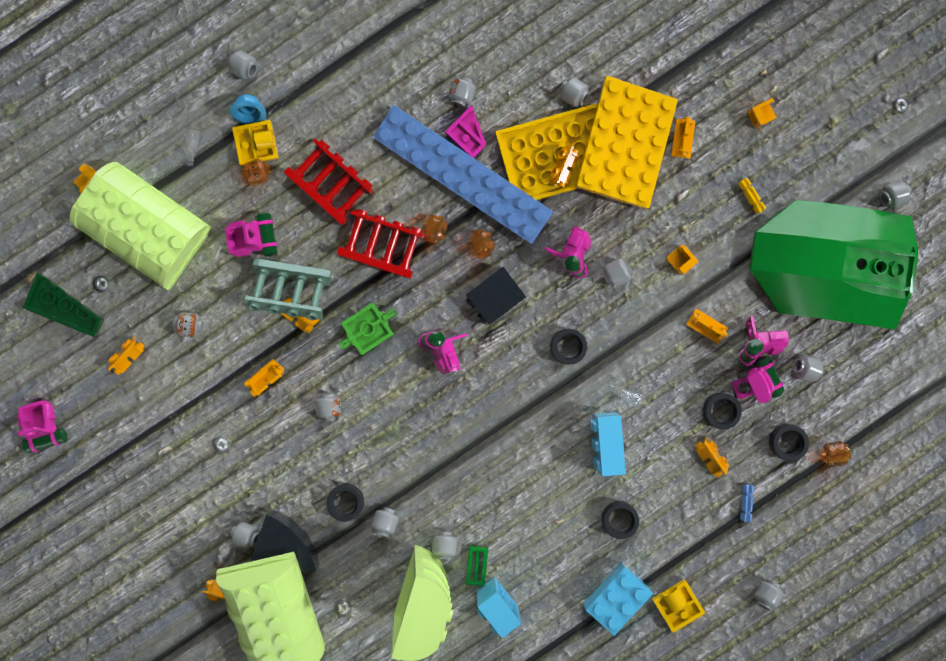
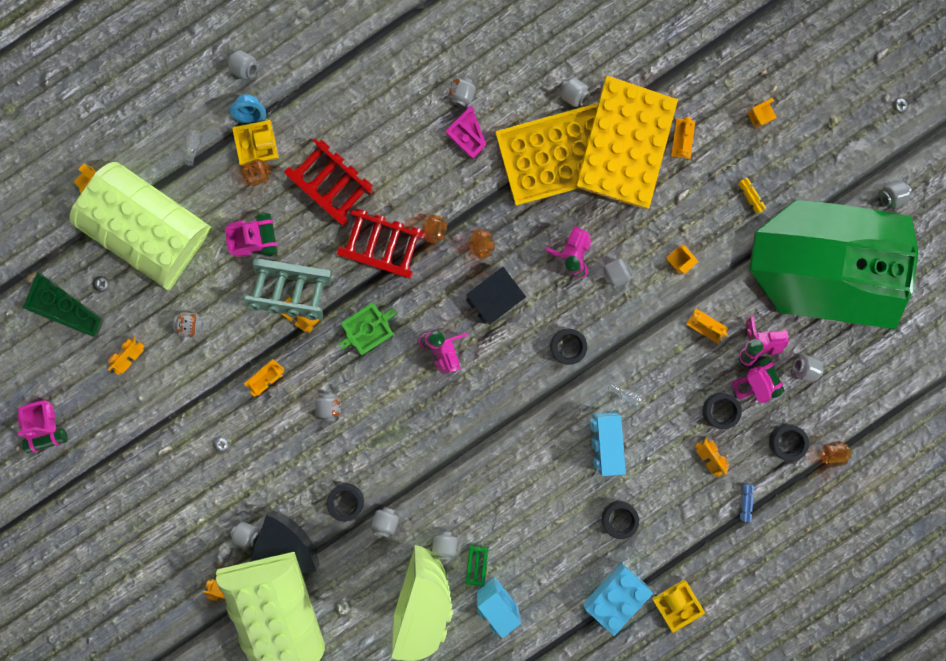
medium blue plate [373,105,554,244] -> none
light orange hinge [549,146,579,188] -> none
light grey head [754,580,784,611] -> none

